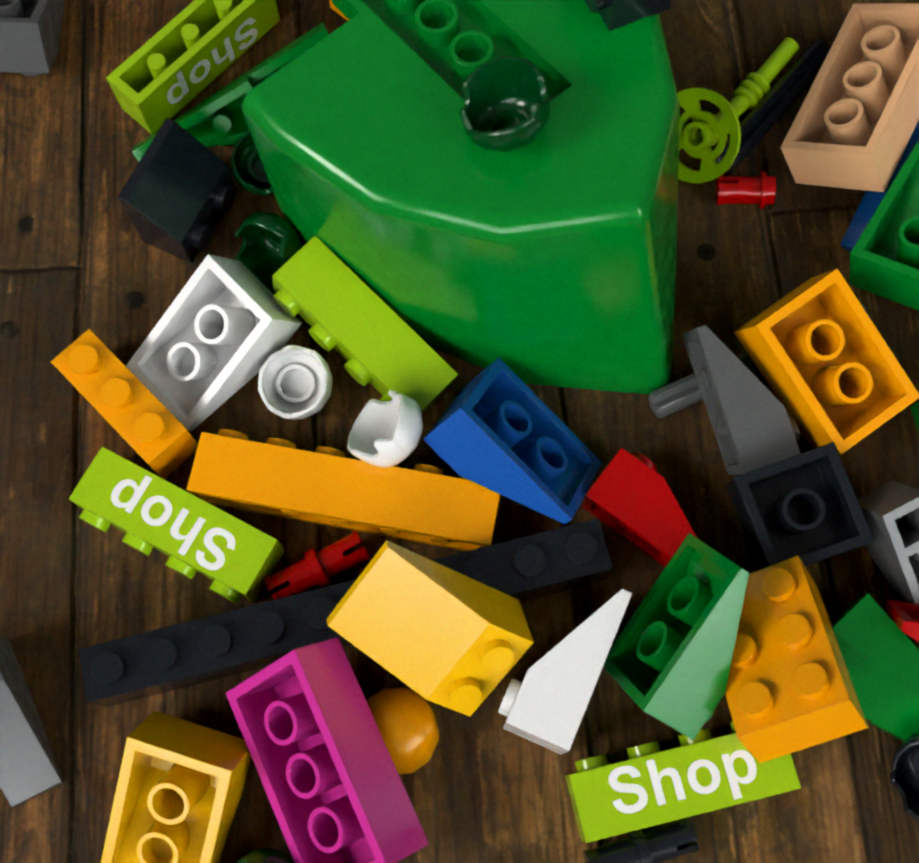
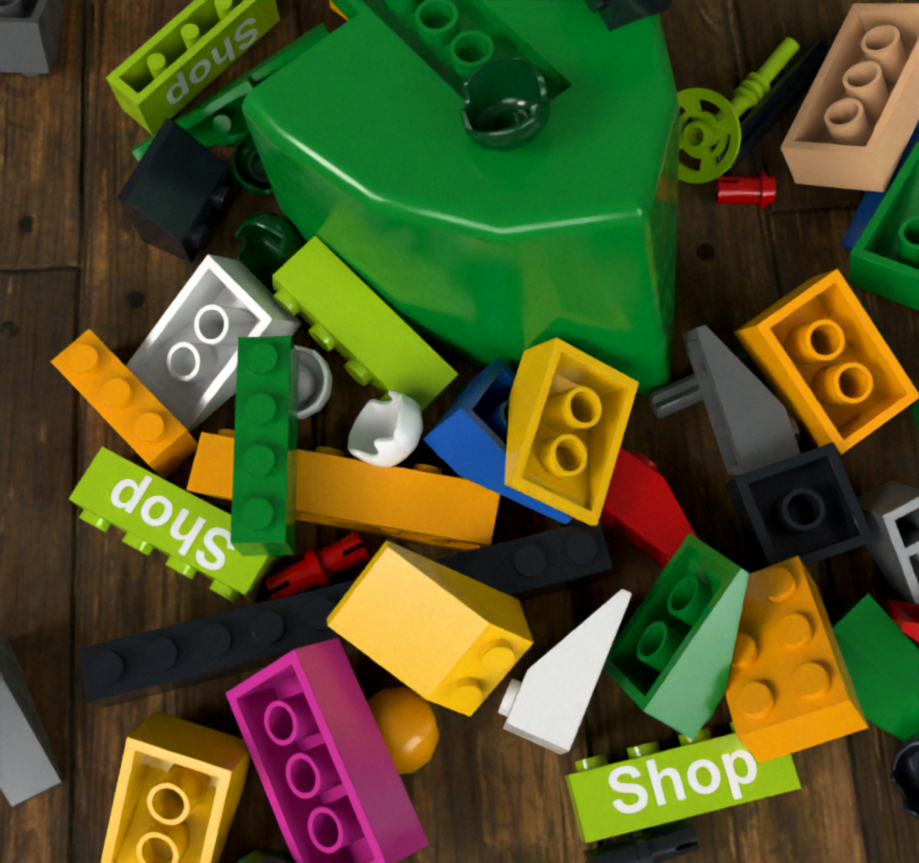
none -> green brick [230,336,299,556]
none -> yellow slope [504,337,639,526]

